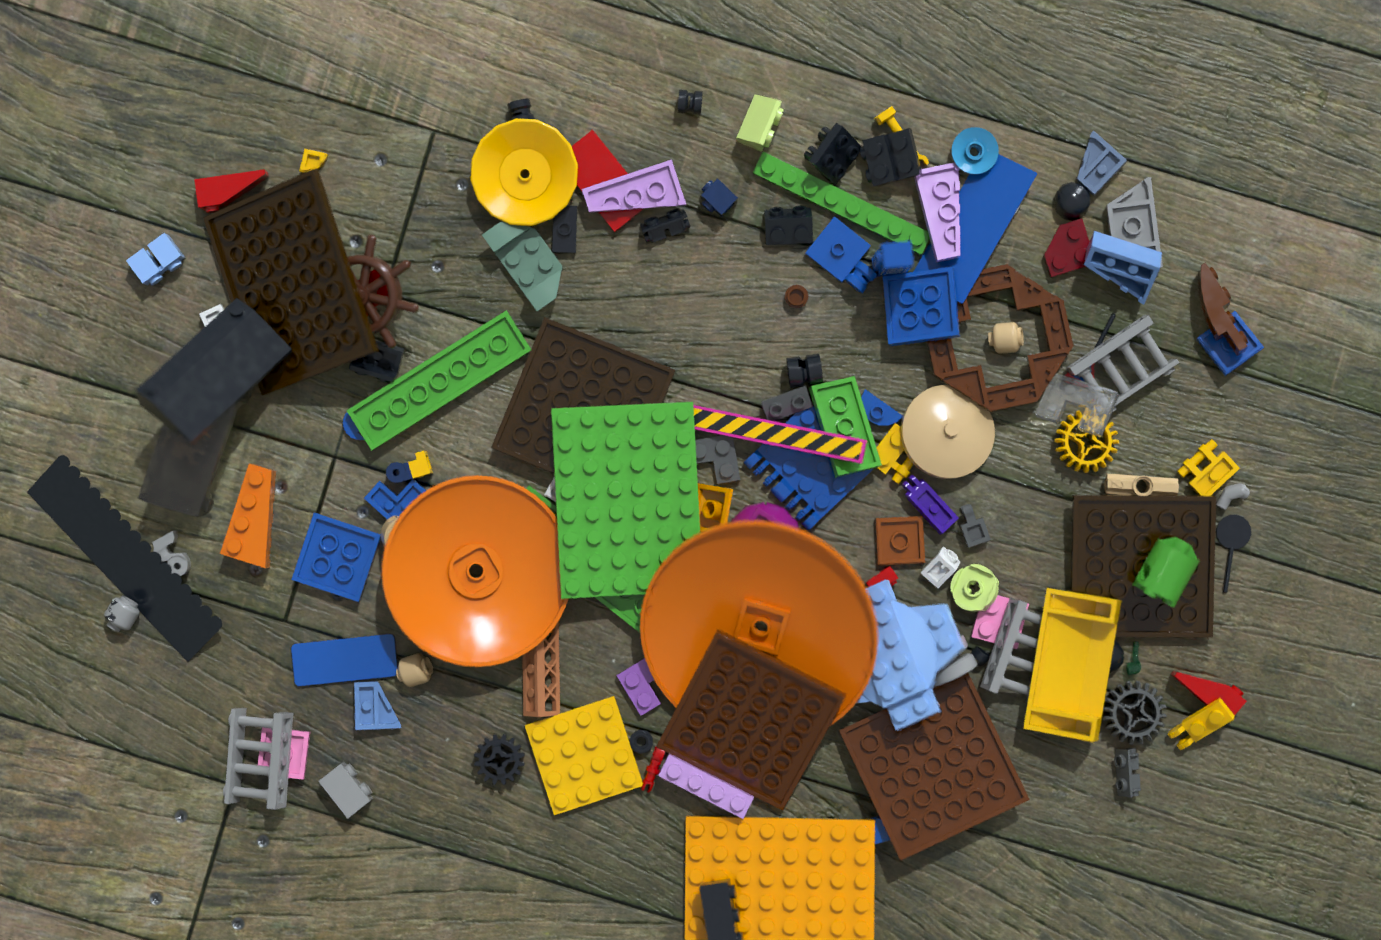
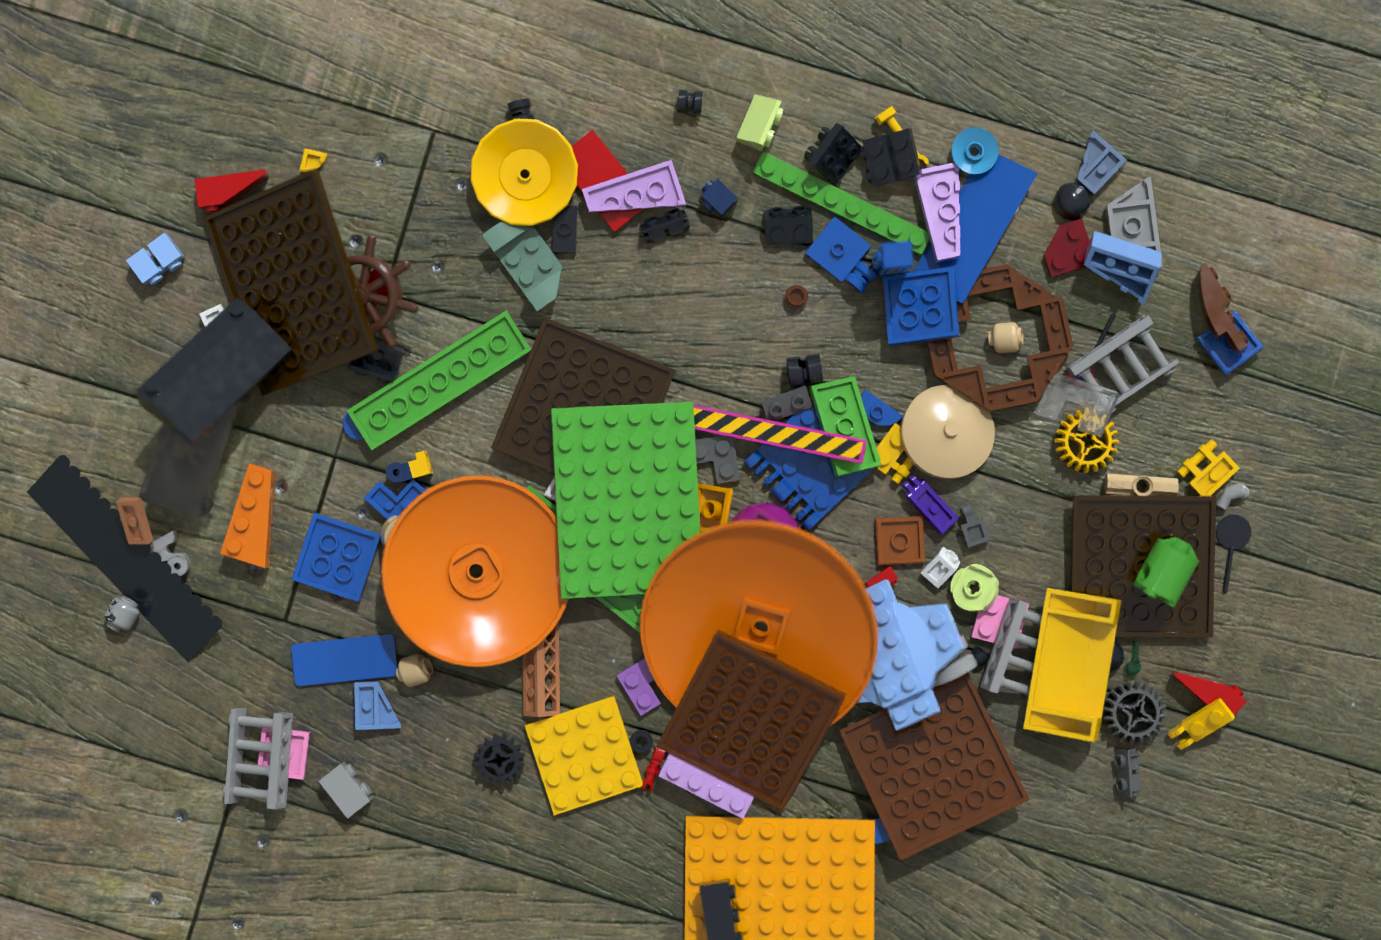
none -> nougat plate [116,497,153,544]

